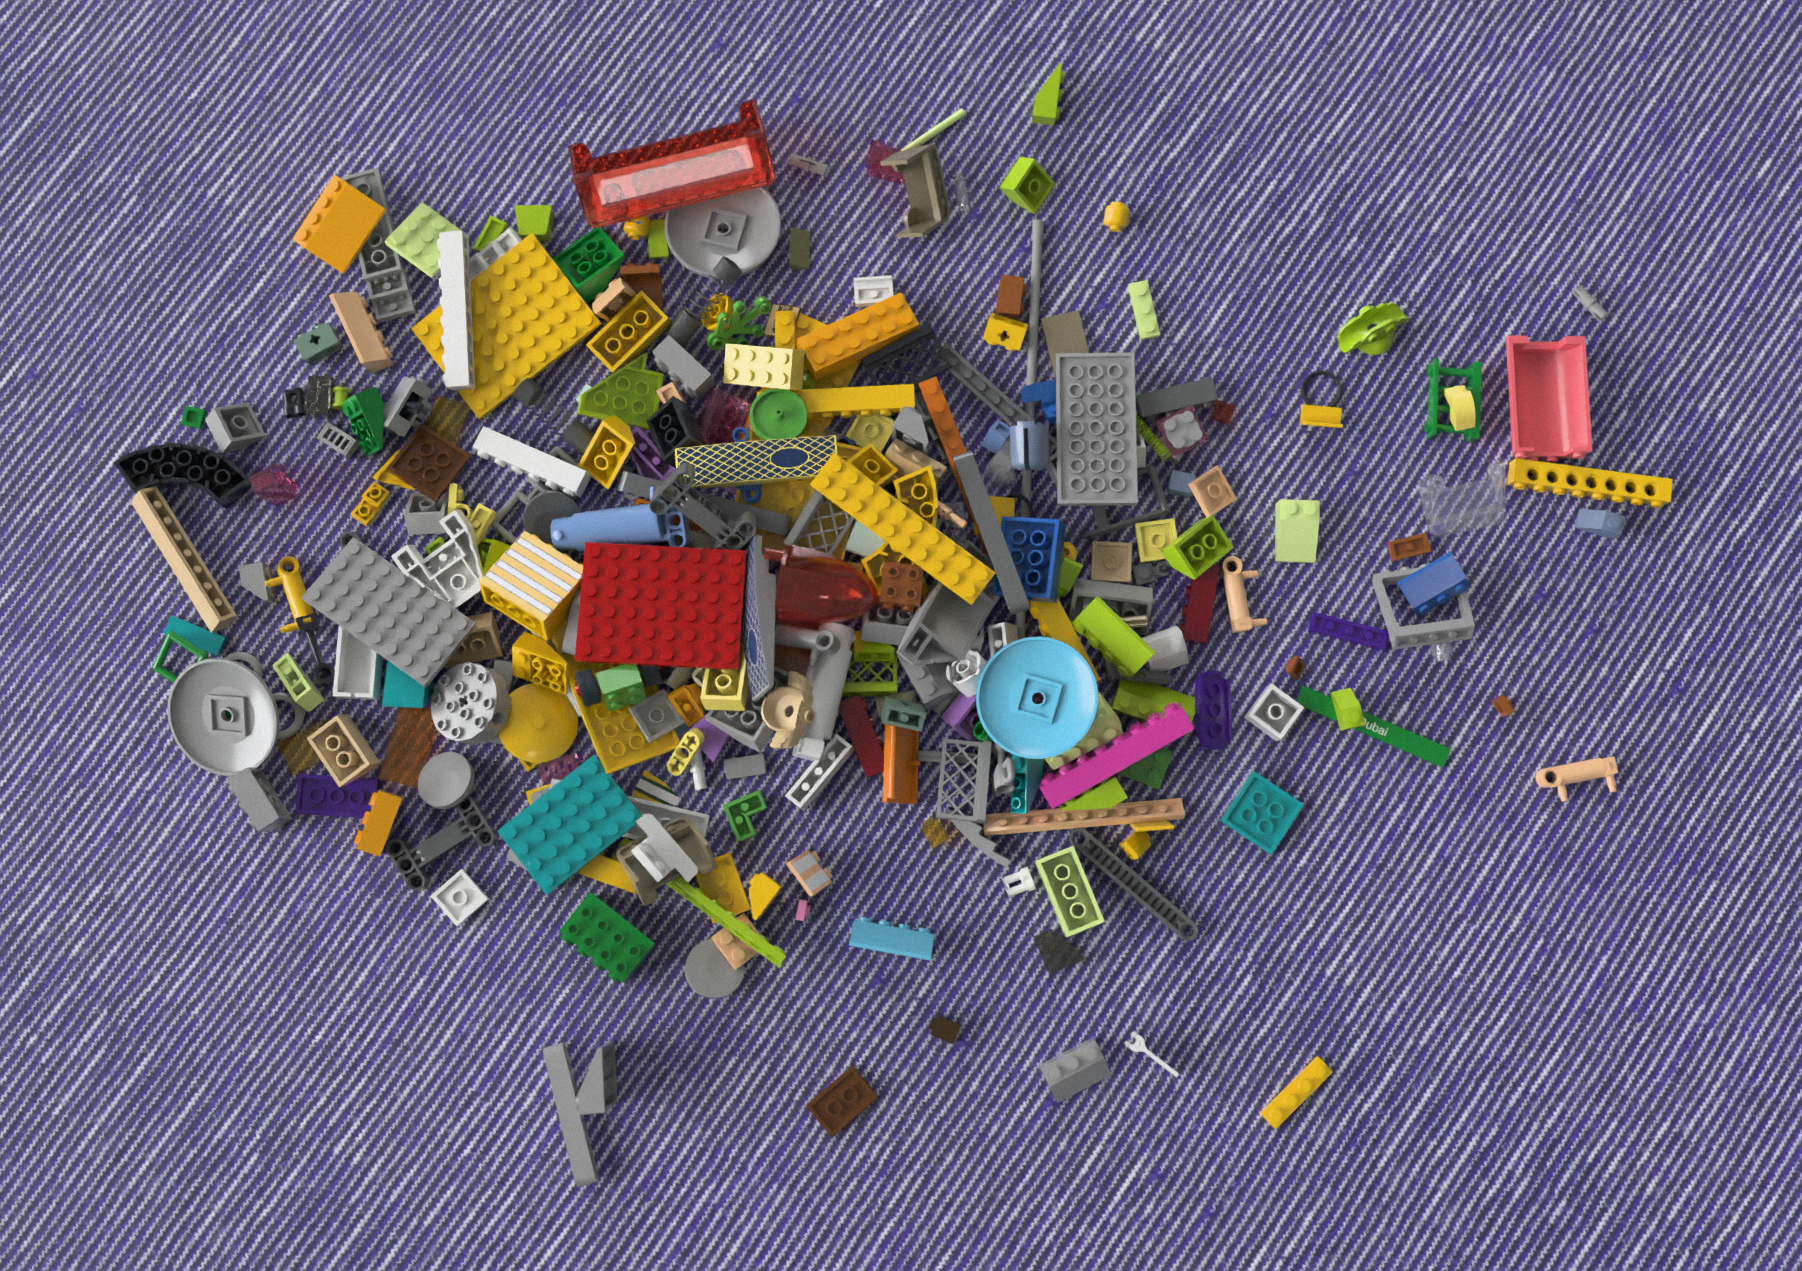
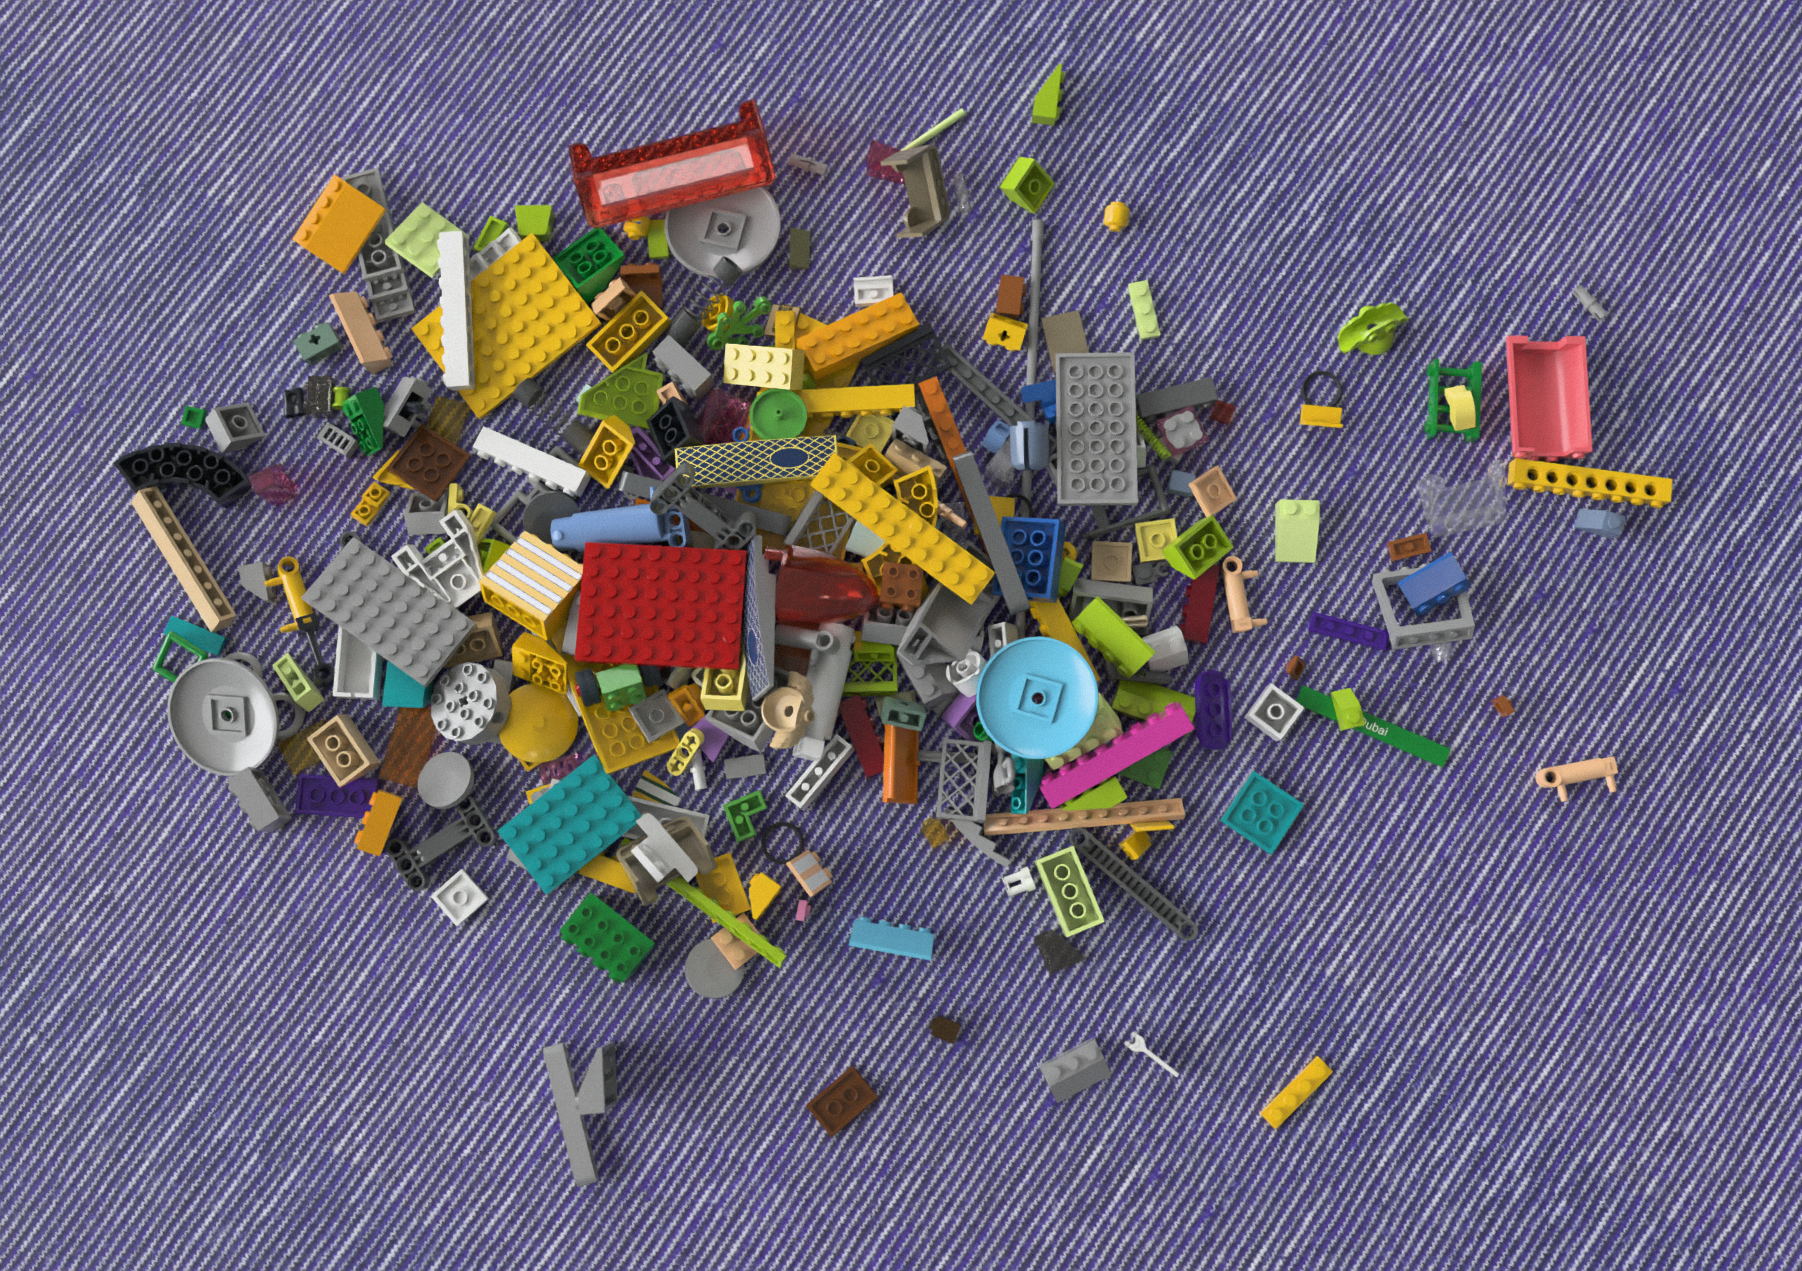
none -> black tyre [761,822,804,864]

